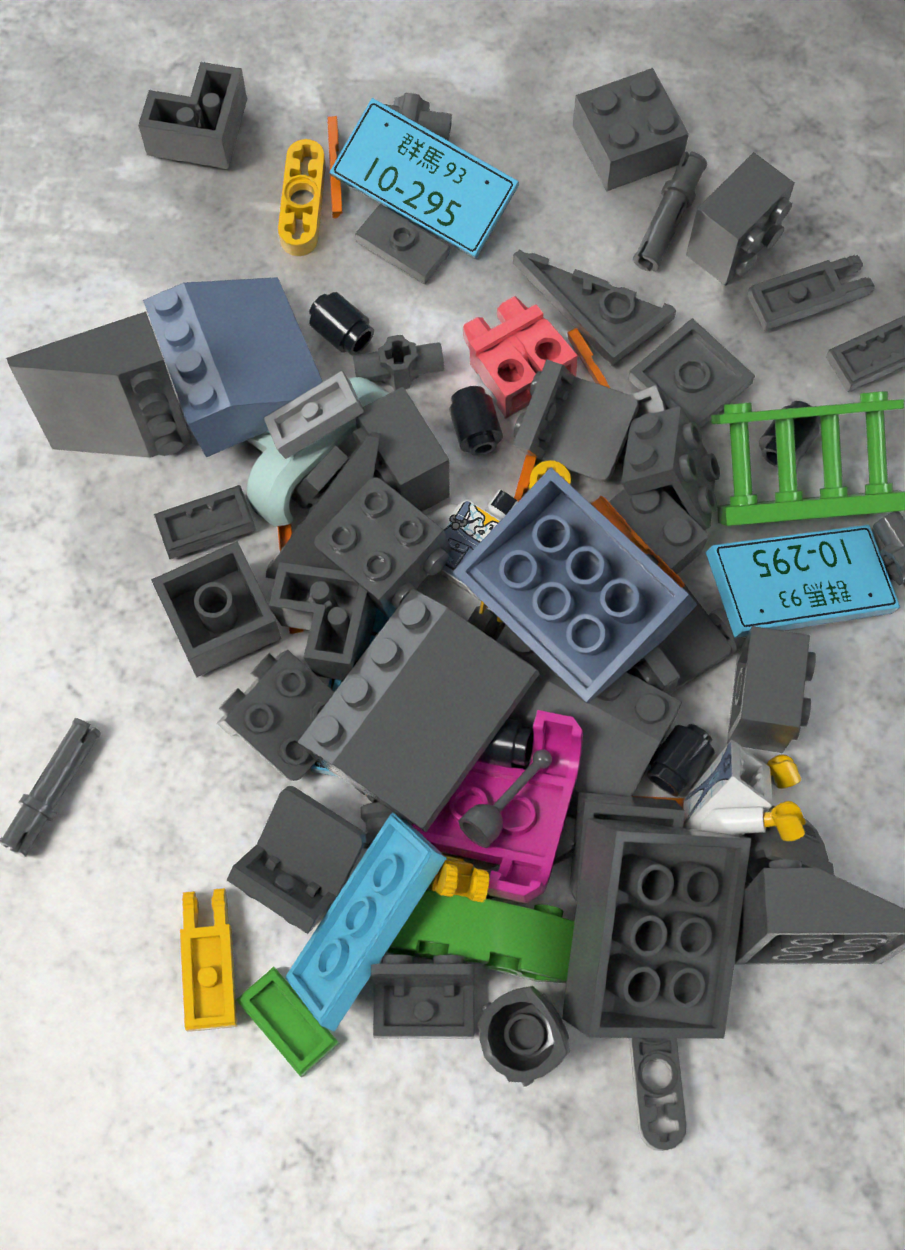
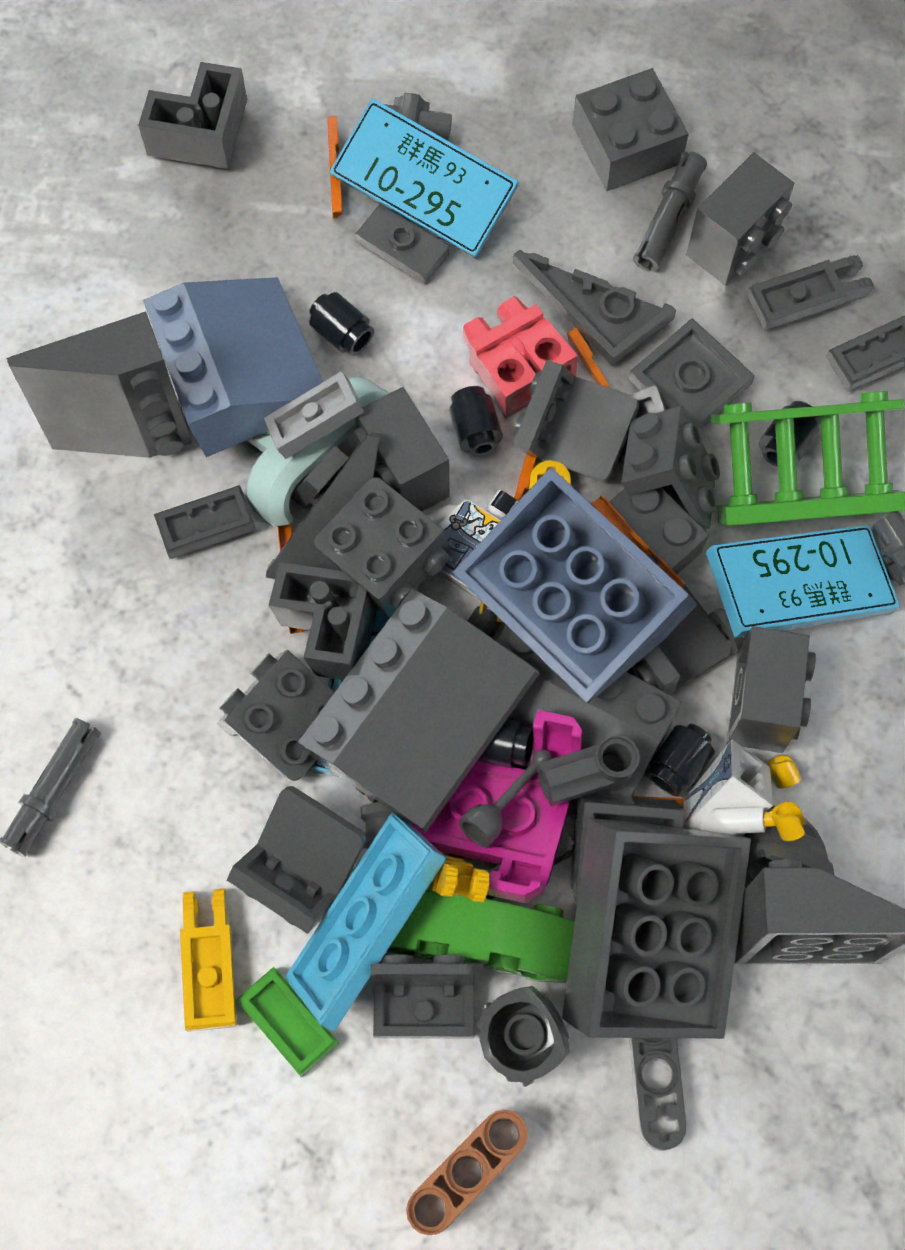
dark grey brick [151,541,281,678] -> none
yellow beam [278,139,326,256] -> none
dark grey axle [353,335,444,390] -> none
none -> nougat beam [406,1109,528,1236]
none -> dark grey piece [537,735,640,807]

